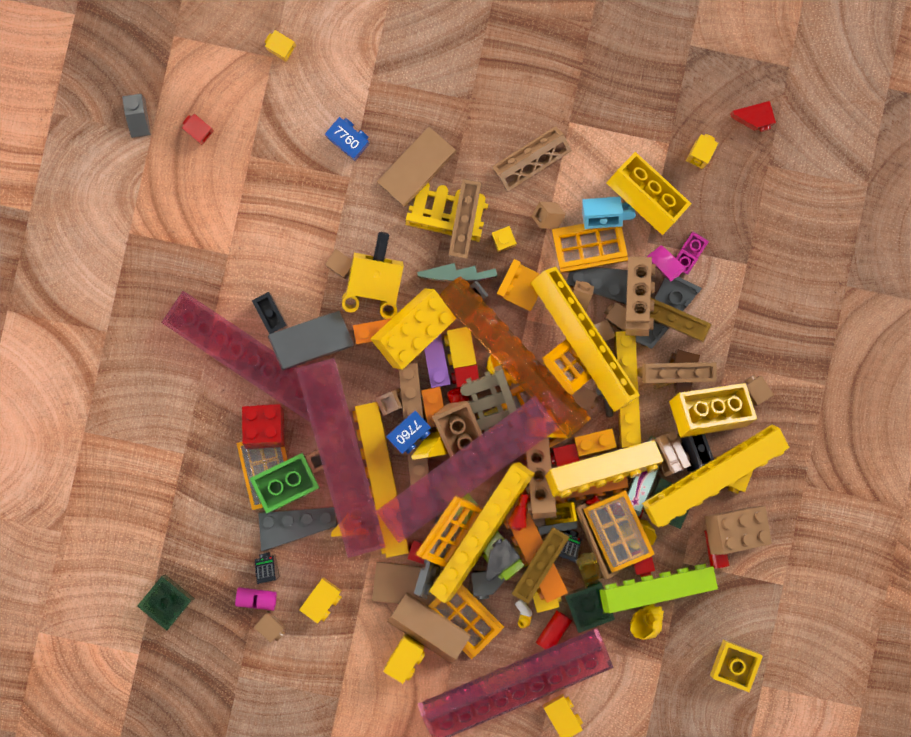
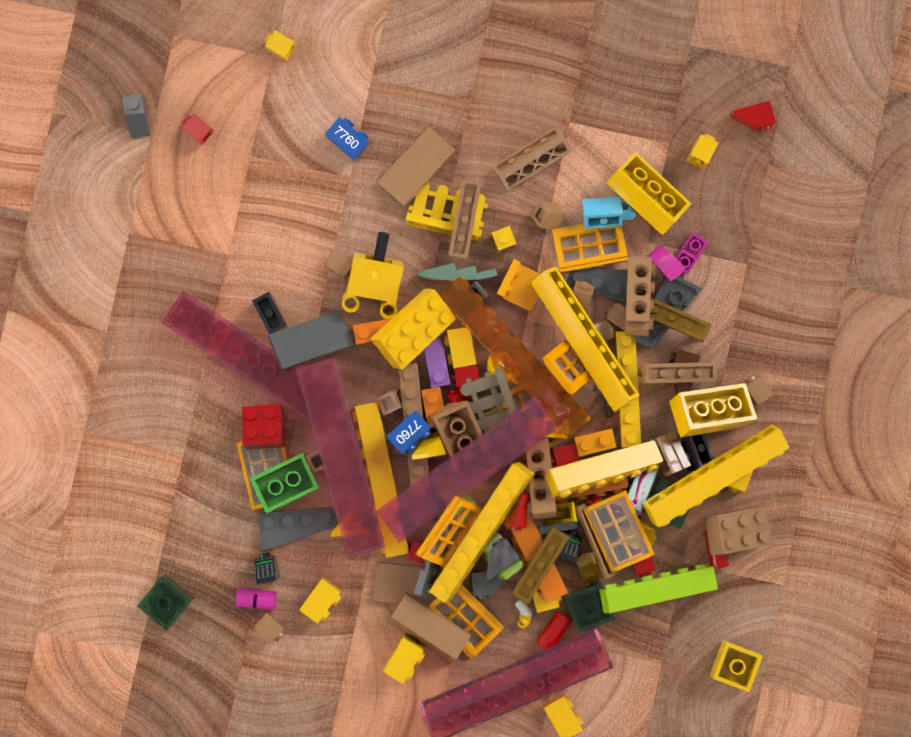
yellow hair [630,603,664,640] -> none

